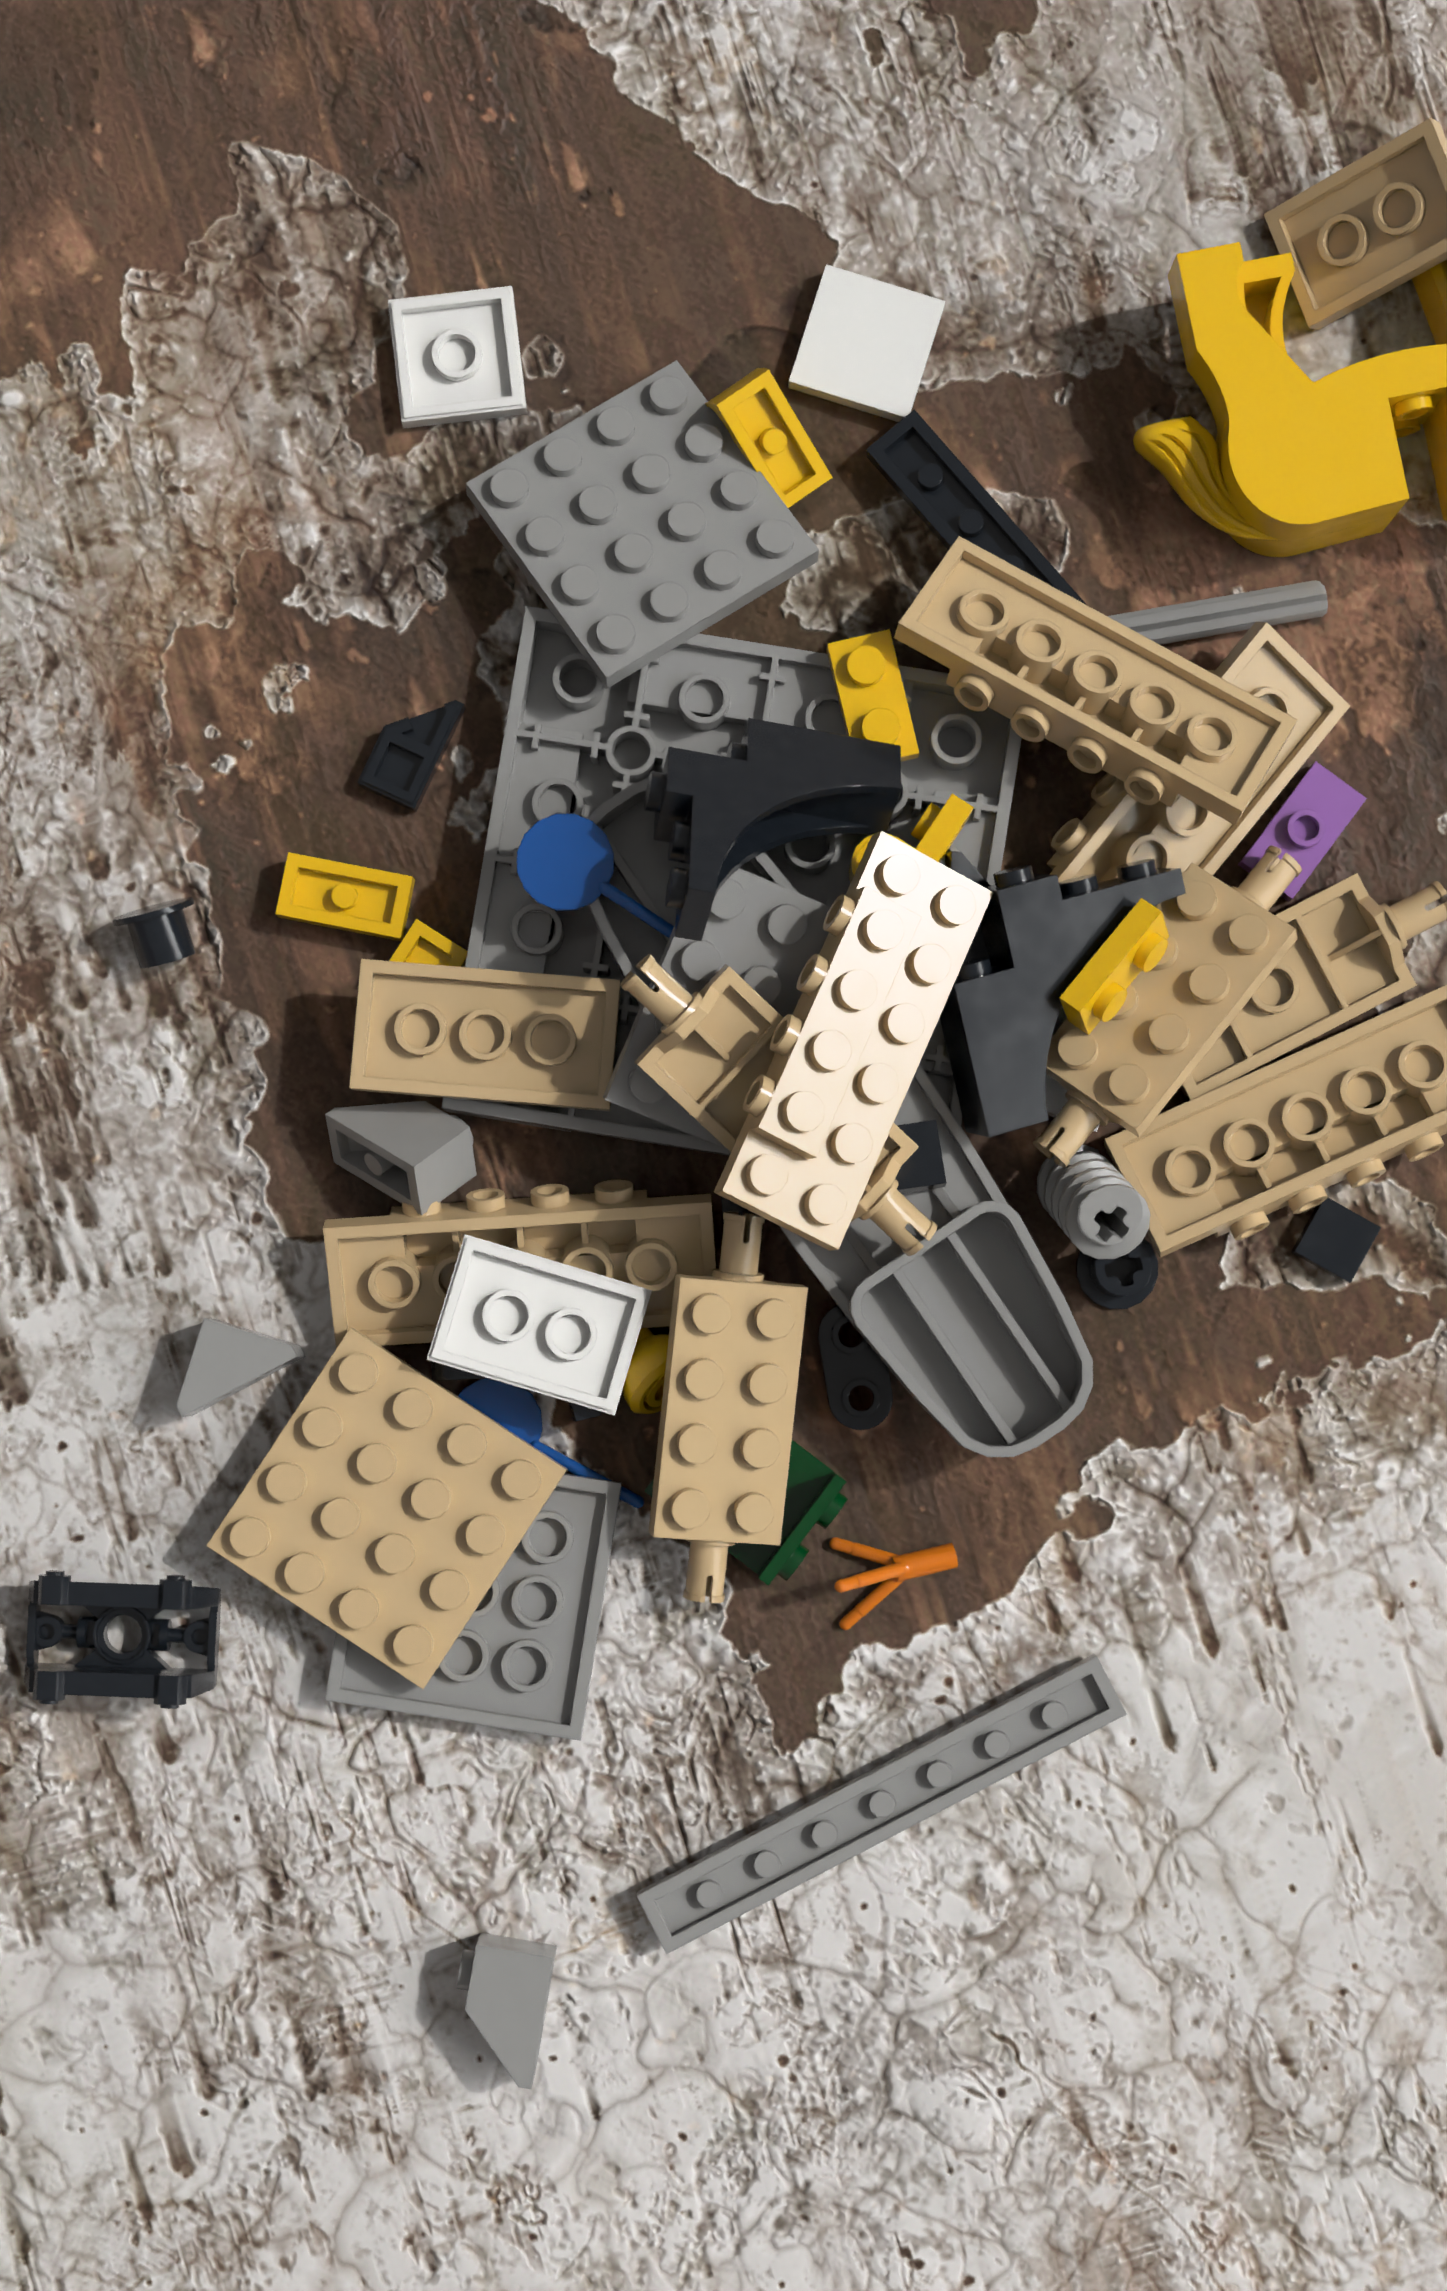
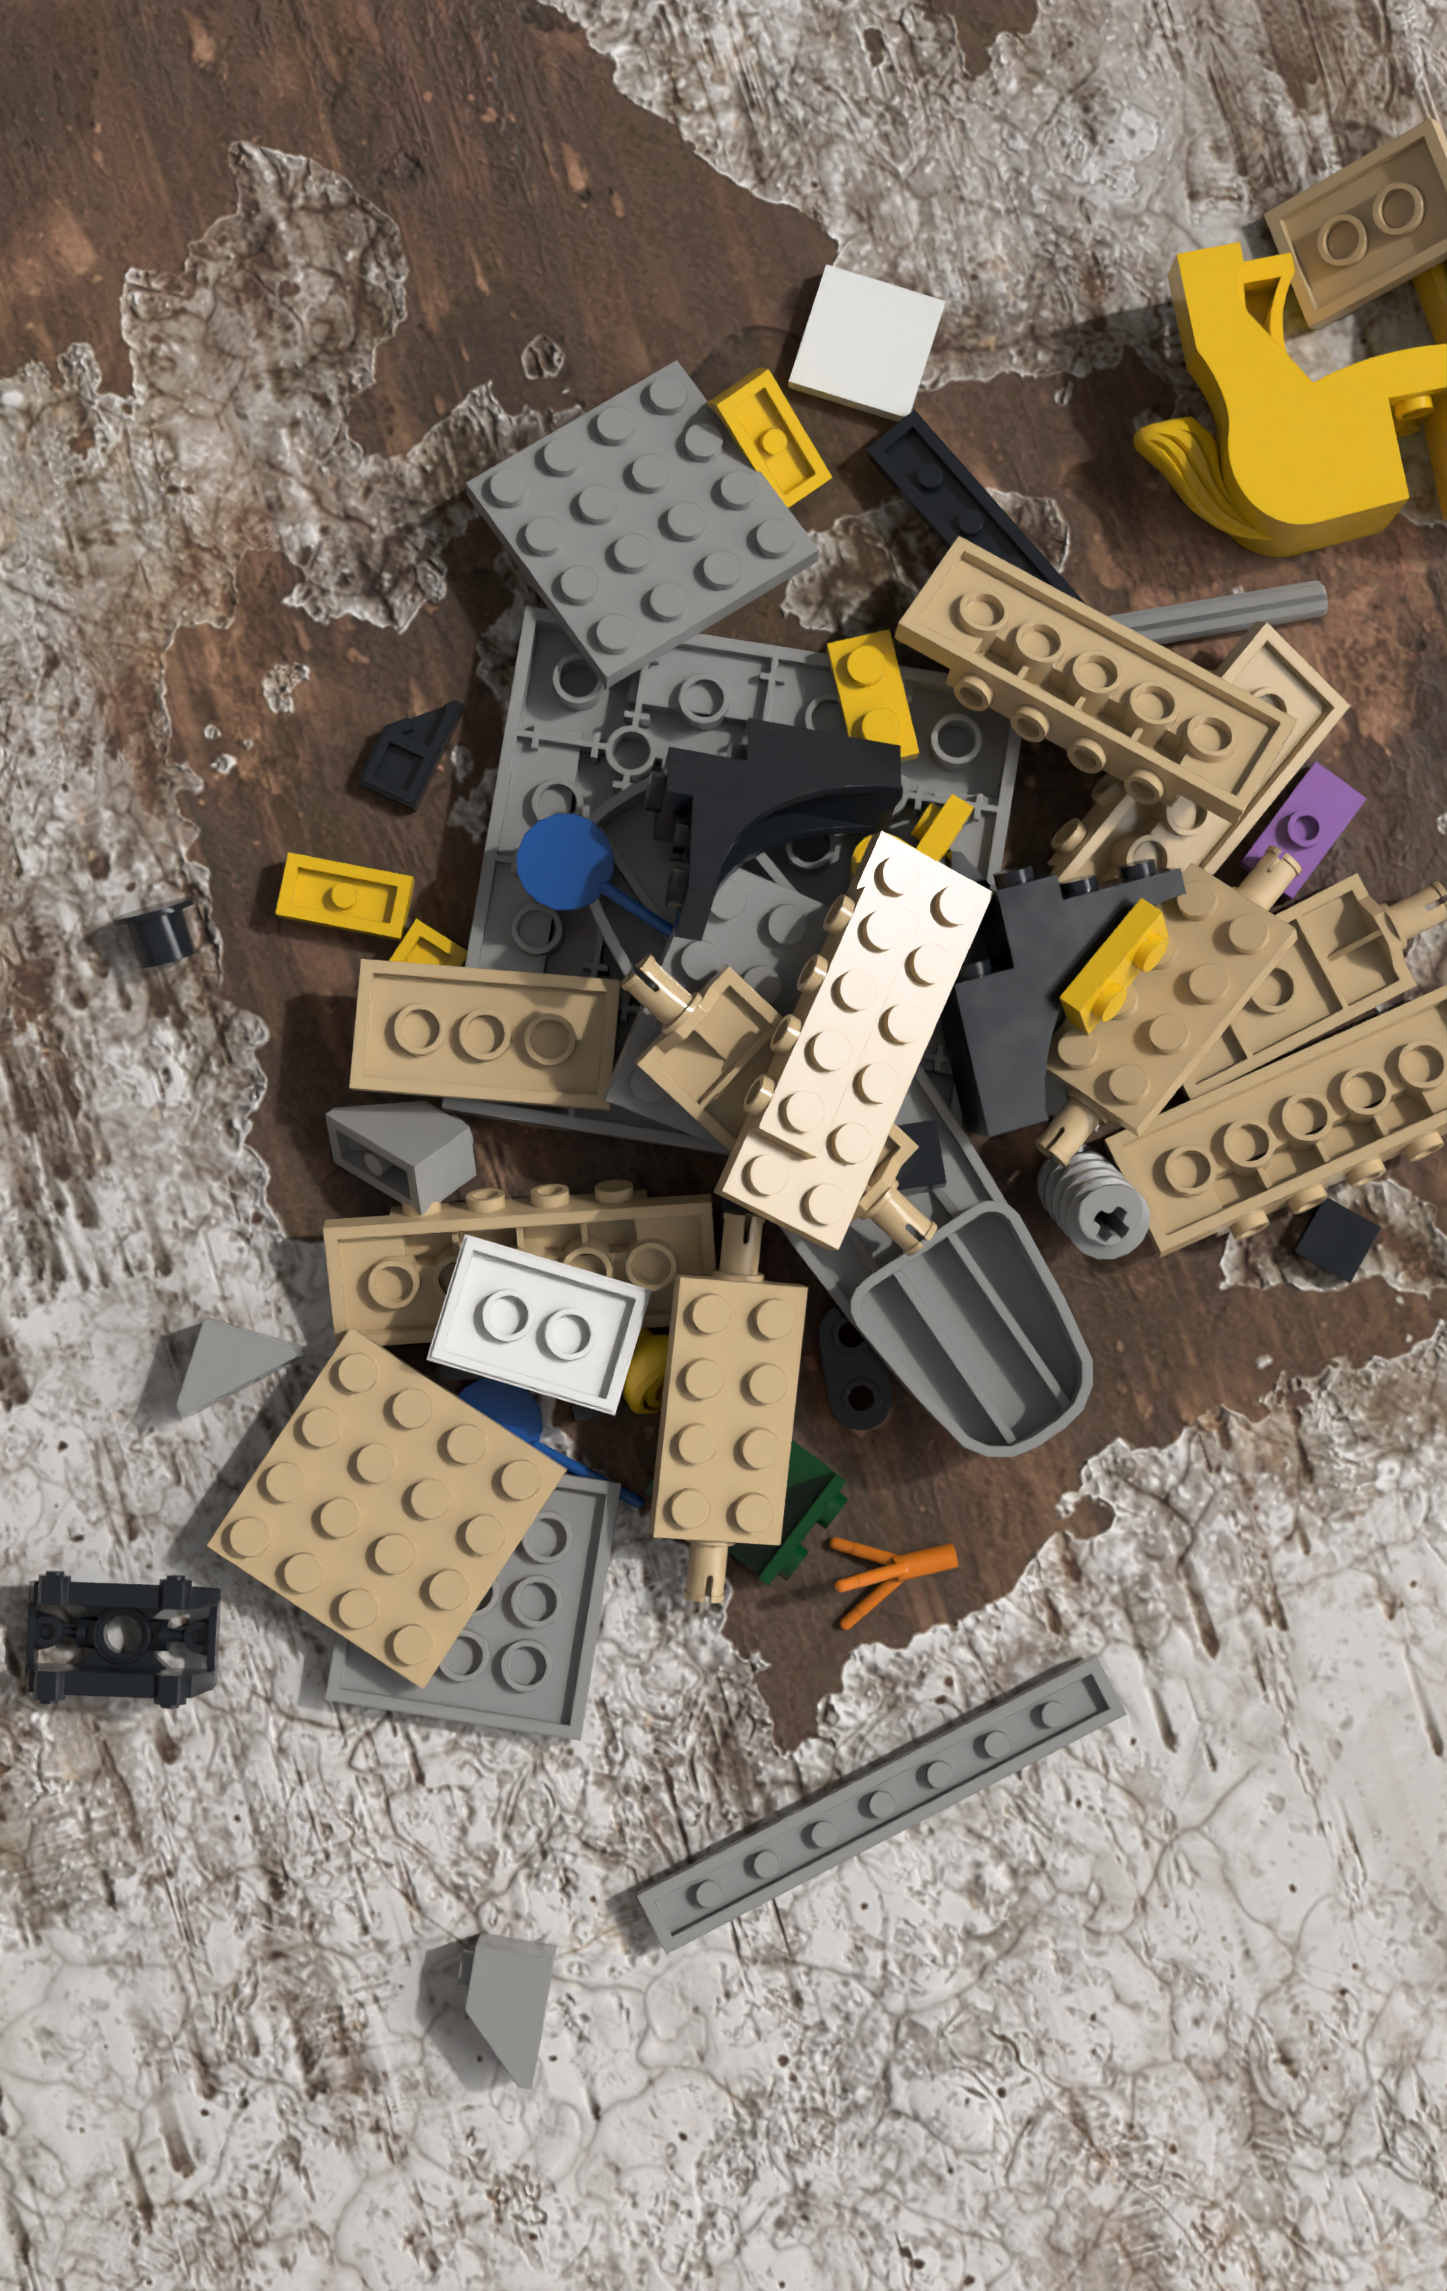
white tile [388,286,527,428] -> none
black piece [1076,1238,1158,1309] -> none

